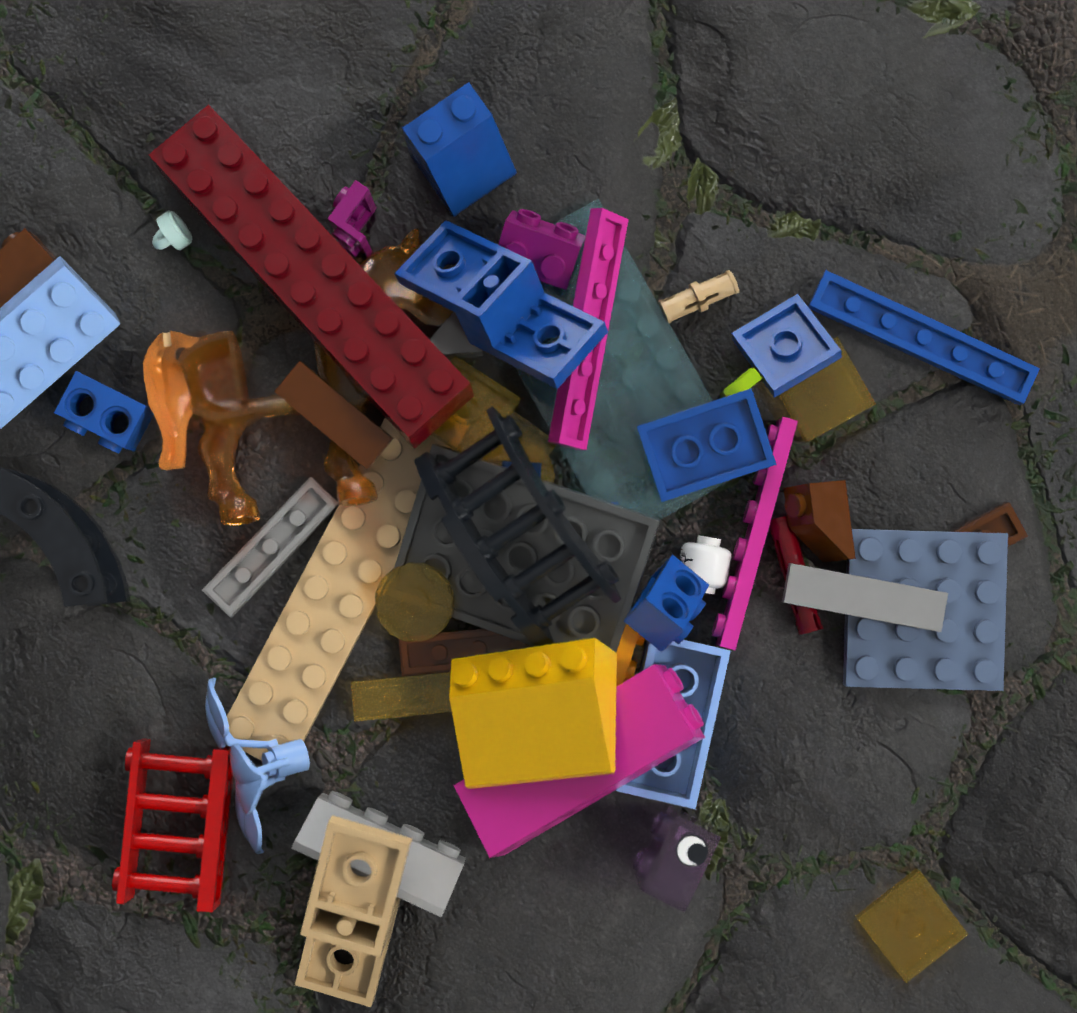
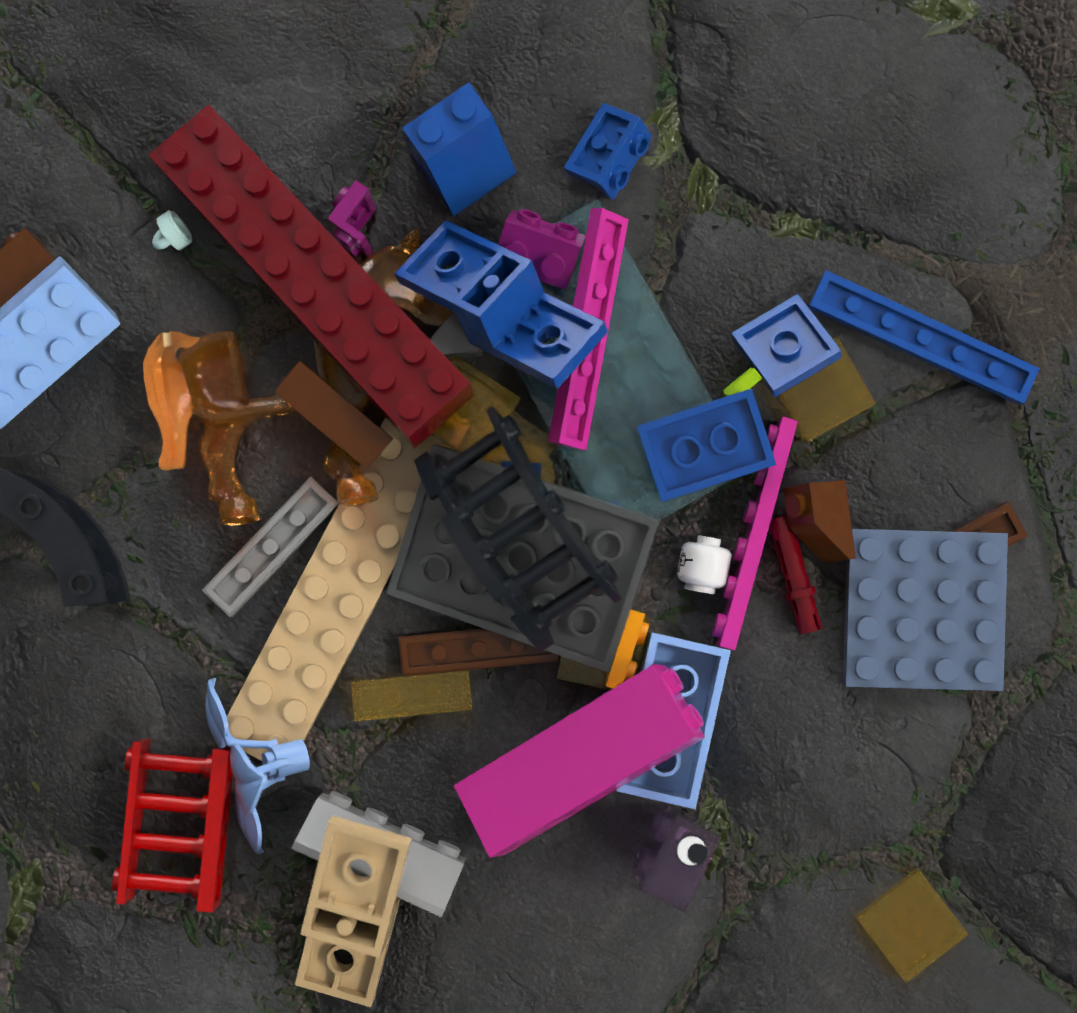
blue brick [54,371,154,454] -> none
clear yellow tile [375,562,455,642] -> none
yellow slope [449,638,617,789] -> none
blue brick [624,554,709,652] -> none
tan pin [658,270,739,324] -> none
light grey tile [782,563,948,632] -> none
none -> blue bracket [564,103,652,200]

